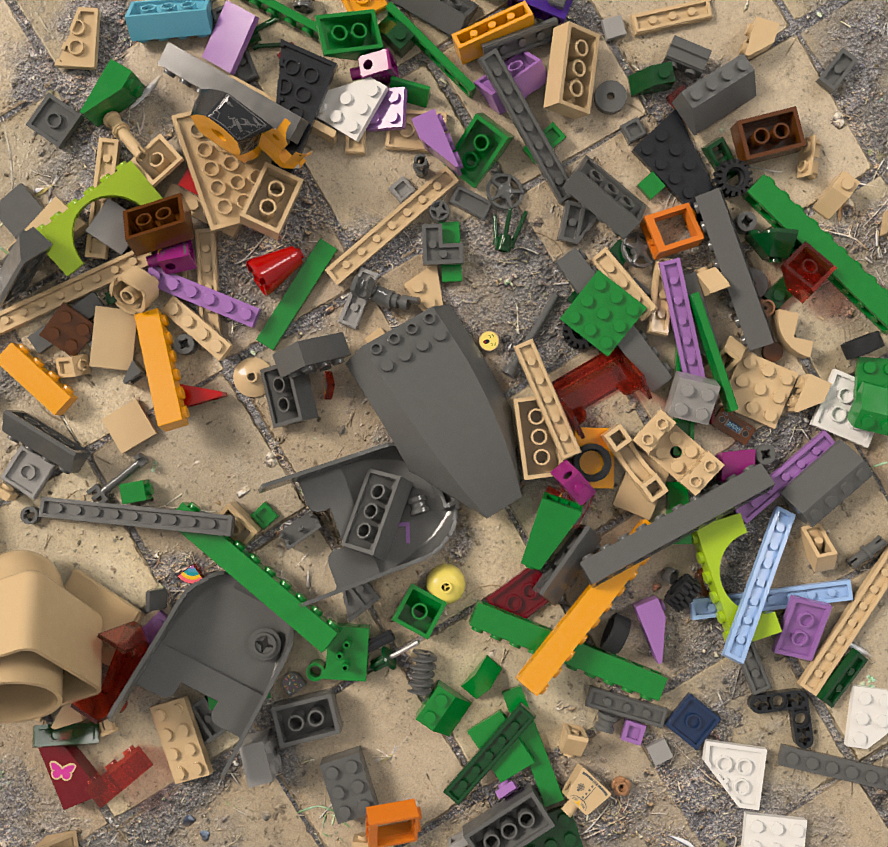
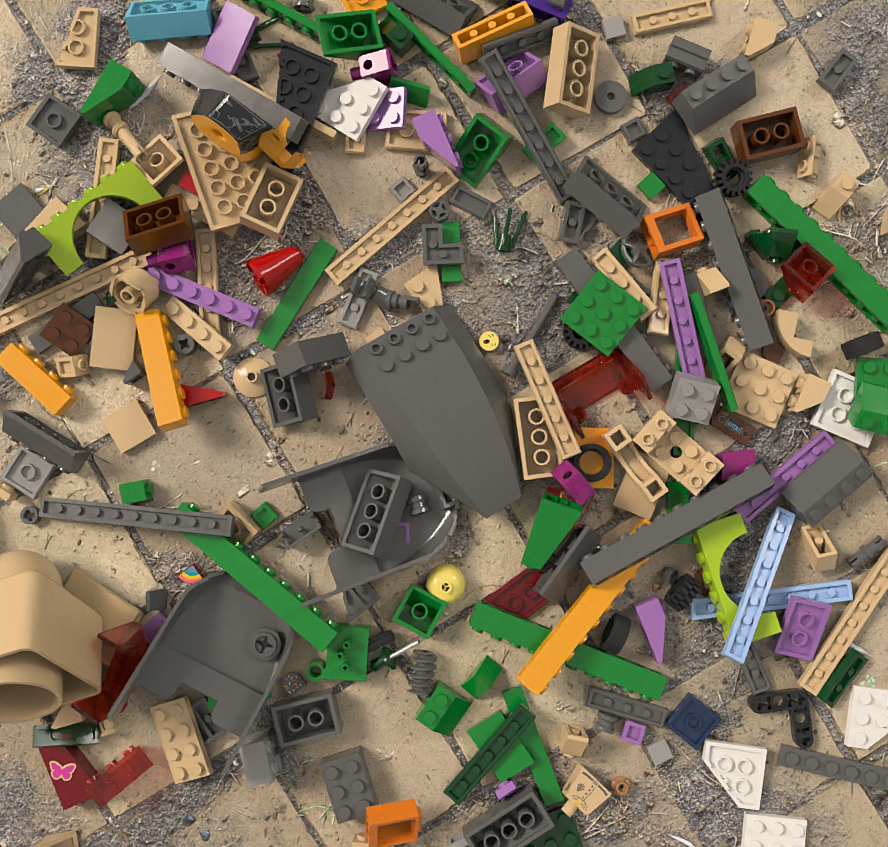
dark grey hinge [86,453,149,503] -> none
dark grey wheel [486,173,523,210] -> none
dark grey wheel [733,211,757,234] -> none
dark grey wheel [753,444,776,464] -> none

